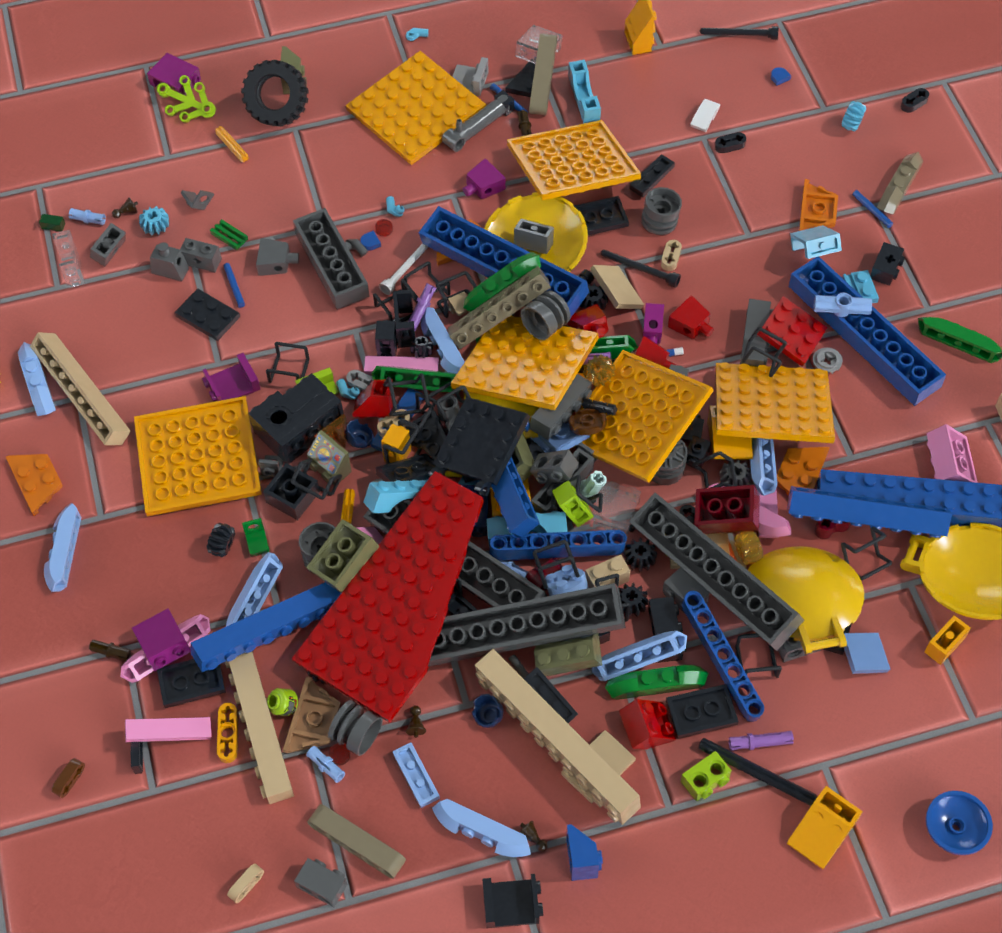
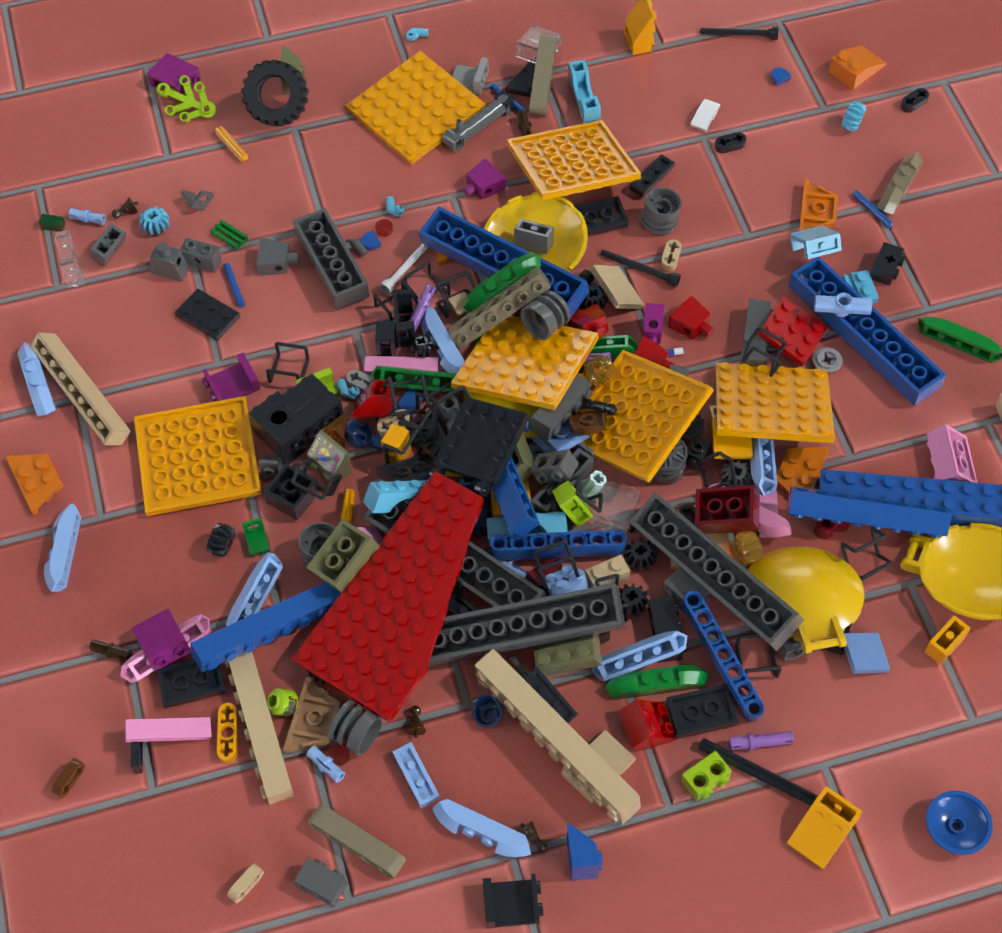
none -> orange slope [829,45,887,90]

